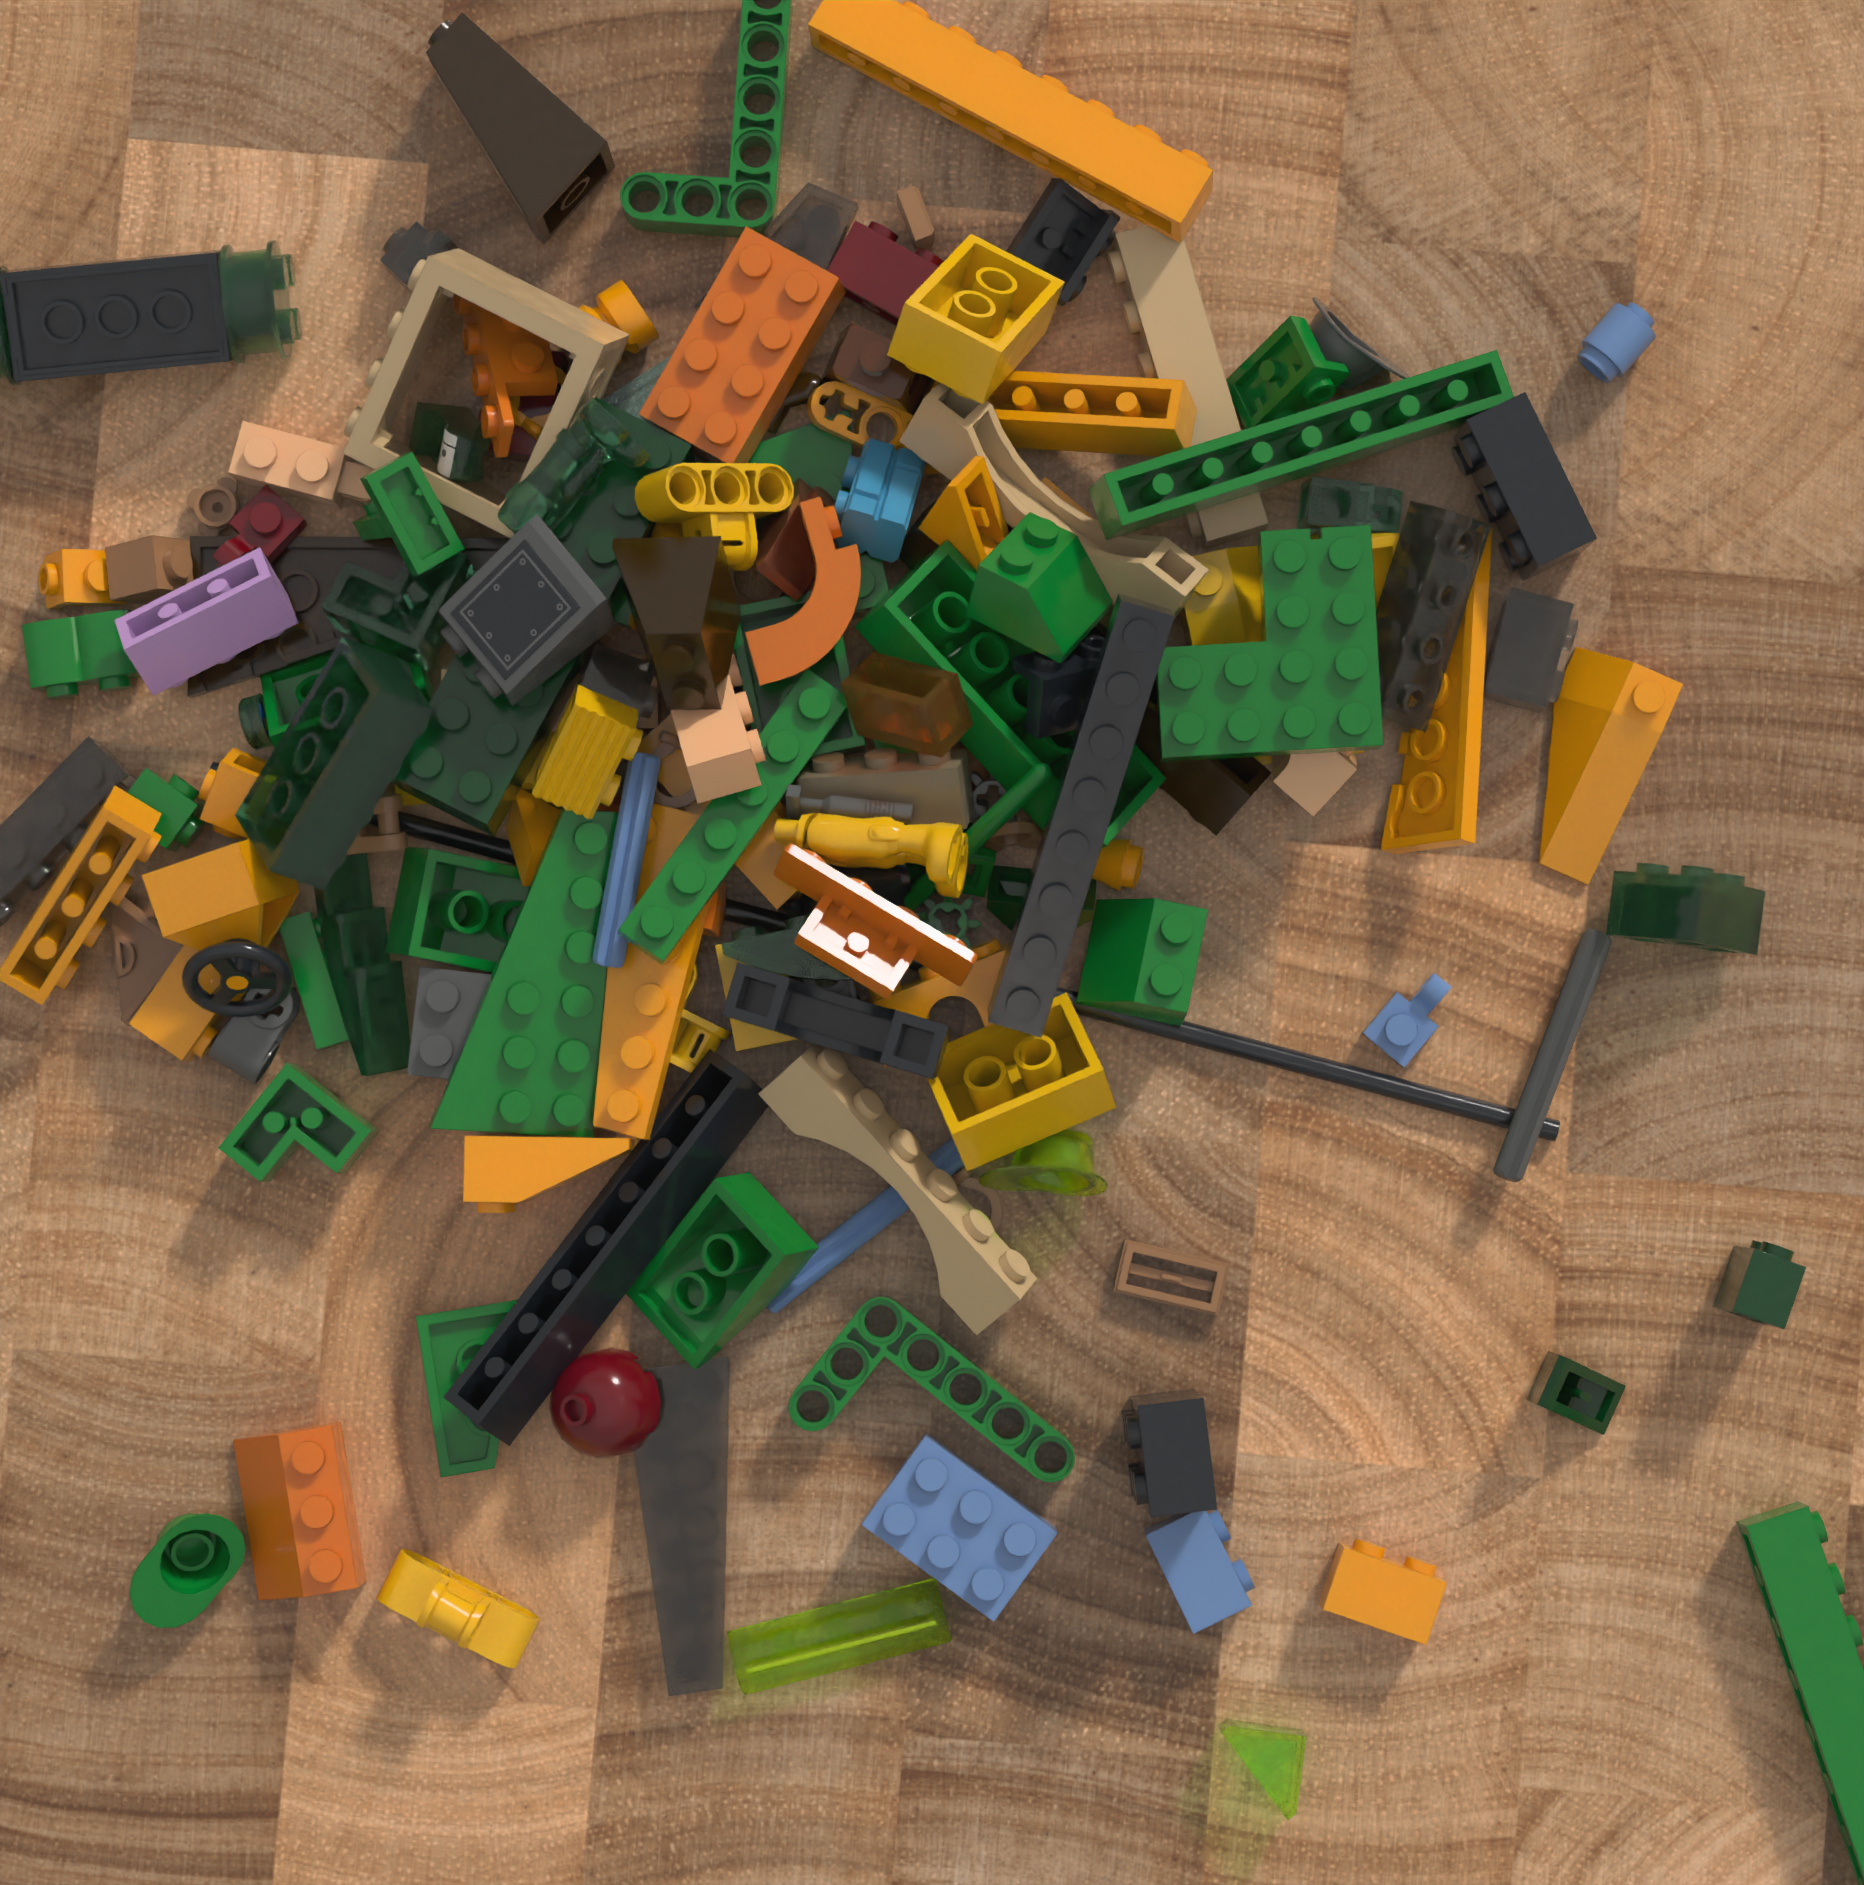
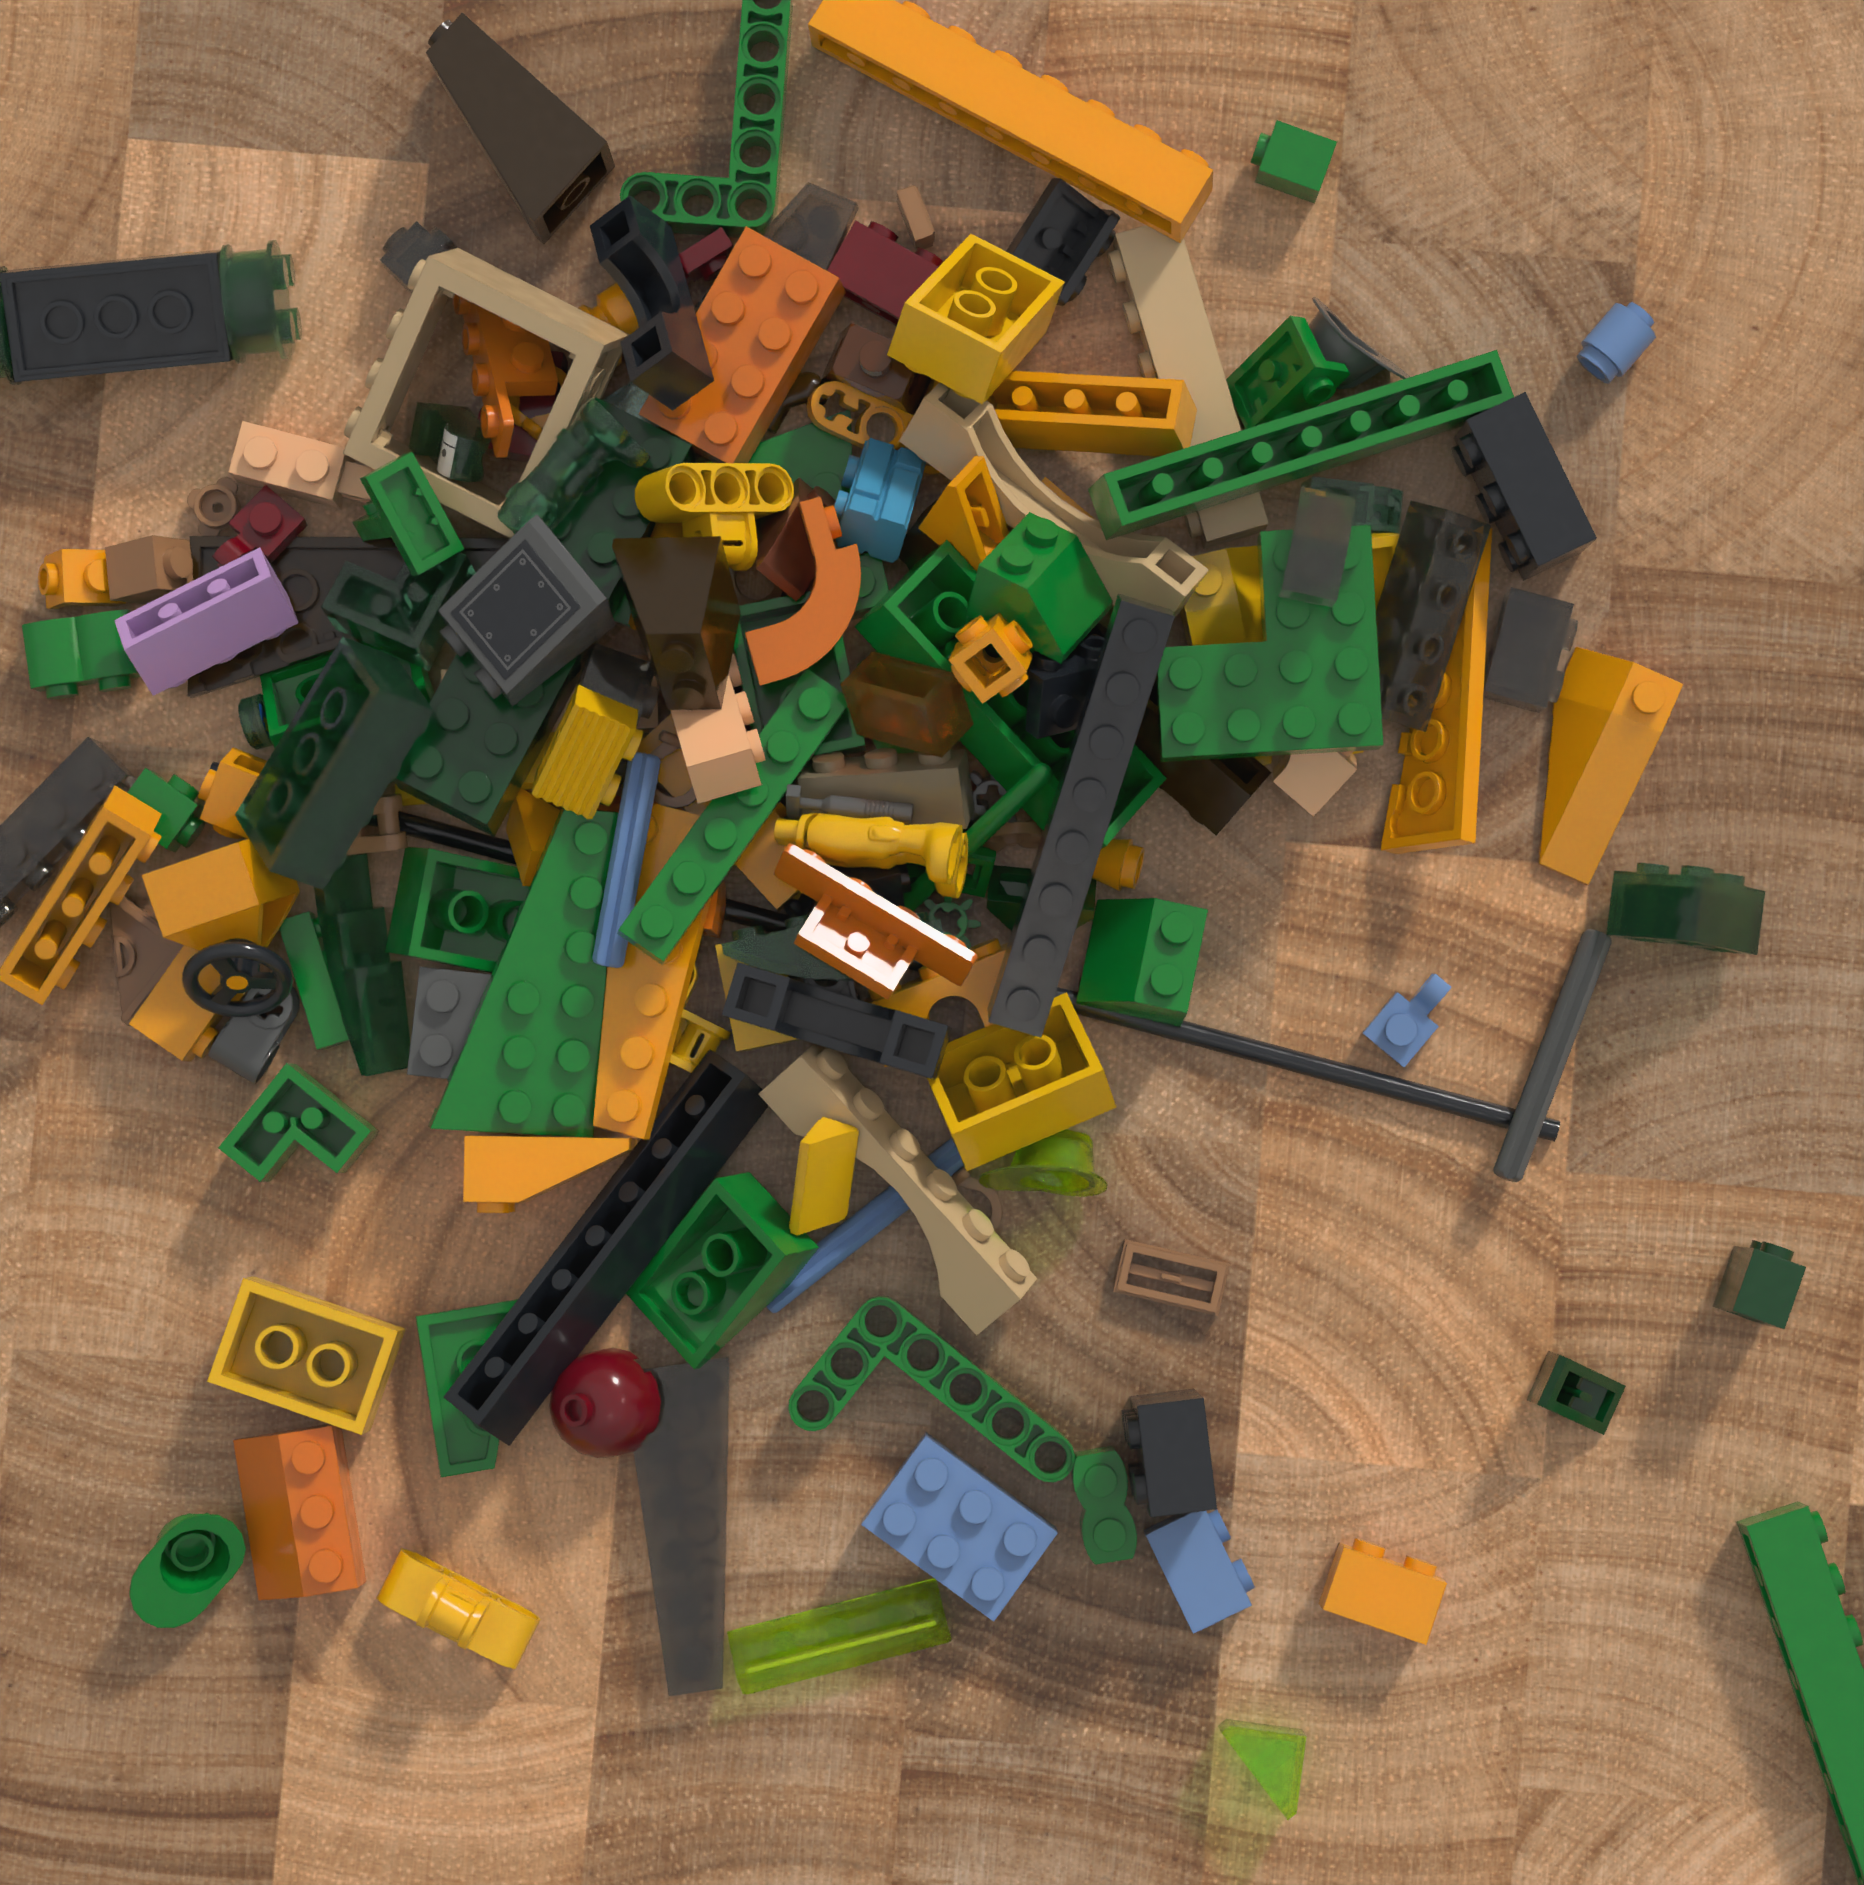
none -> yellow brick [207,1276,406,1435]
none -> black arch [590,195,714,411]
none -> dark red plate [679,227,734,284]
none -> yellow slope [789,1117,859,1235]
none -> light orange brick [949,612,1033,704]
none -> green brick [1071,1446,1137,1565]
none -> green brick [1250,120,1337,204]
none -> clear smoke slope [1278,487,1356,607]

